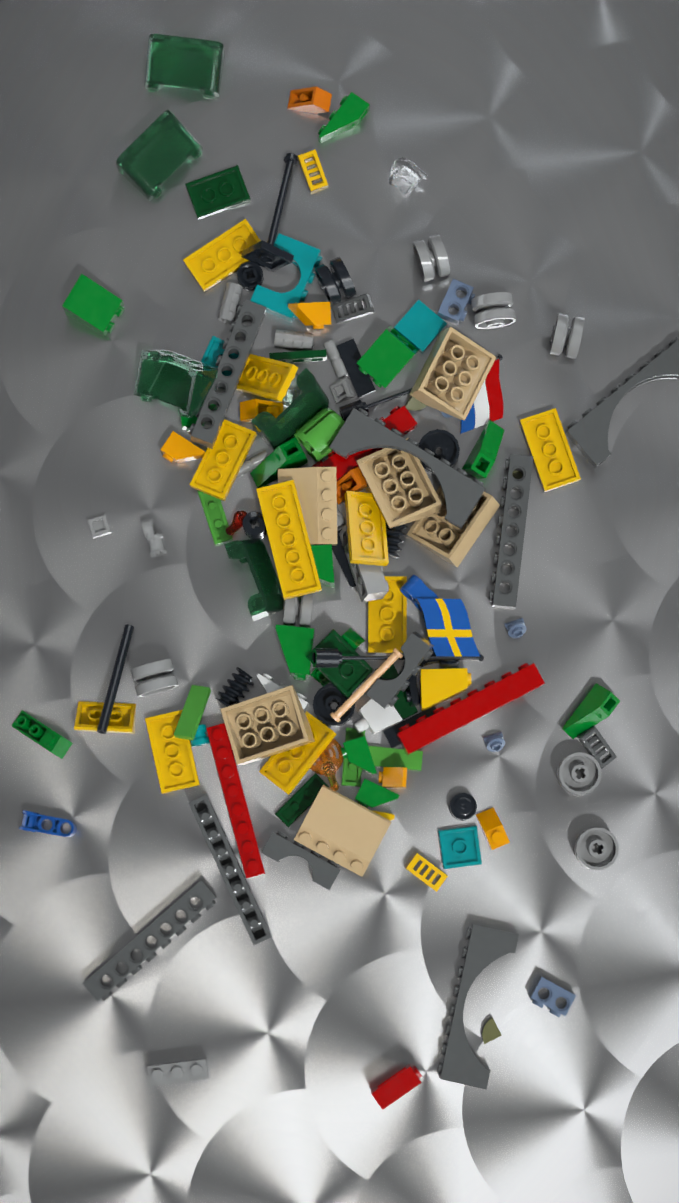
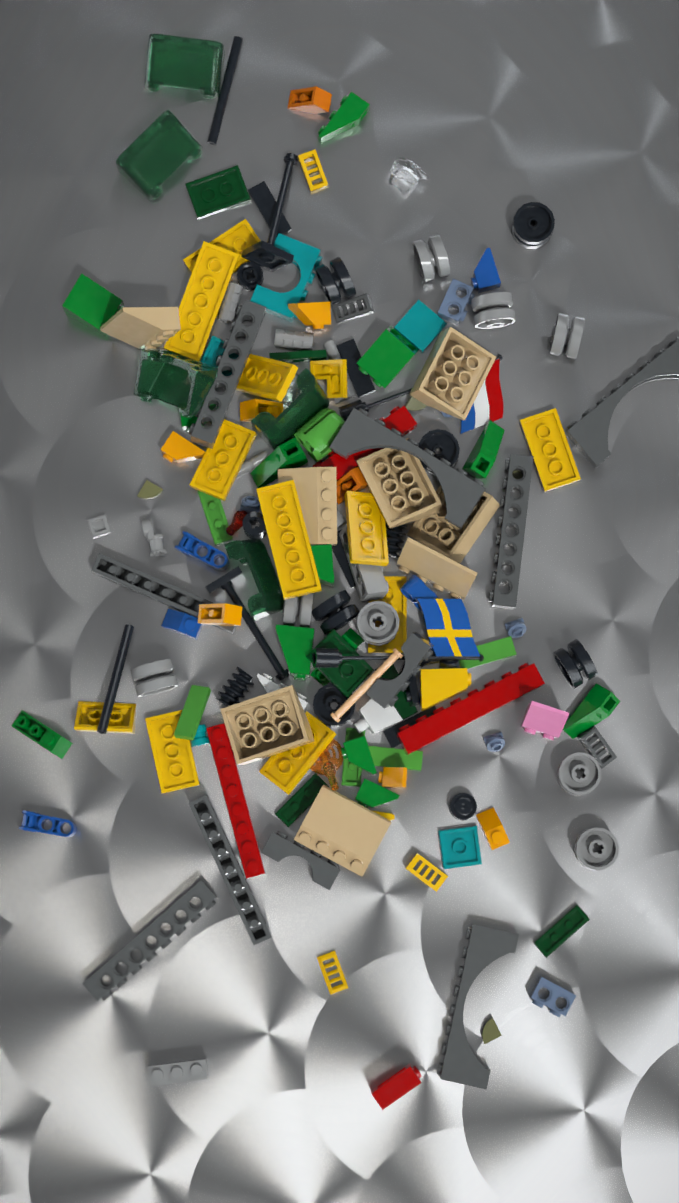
none -> dark grey brick [91,553,237,634]
none -> tan slope [100,307,181,351]
none -> olive tile [137,480,164,499]
none -> blue slope [161,608,203,640]
none -> yellow plate [164,241,240,362]
none -> blue piece [174,531,229,571]
none -> light orange slope [198,603,242,626]
none -> black tile [205,566,289,681]
none -> black piece [207,36,243,145]
none -> sand blue plate [240,496,260,513]
none -> black tile [248,181,292,238]
none -> yellow plate [310,359,347,398]
none -> black wheel [311,590,360,636]
none -> yellow slope [317,951,349,995]
none -> light grey wheel [357,601,399,646]
none -> tan slope [396,537,478,600]
none -> bright green tile [459,636,517,669]
none -> blue slope [471,248,501,294]
none -> black wheel [512,202,555,249]
none -> bright pink slope [521,701,569,741]
none -> dark green tile [533,905,590,958]
none -> black wheel [553,639,598,689]

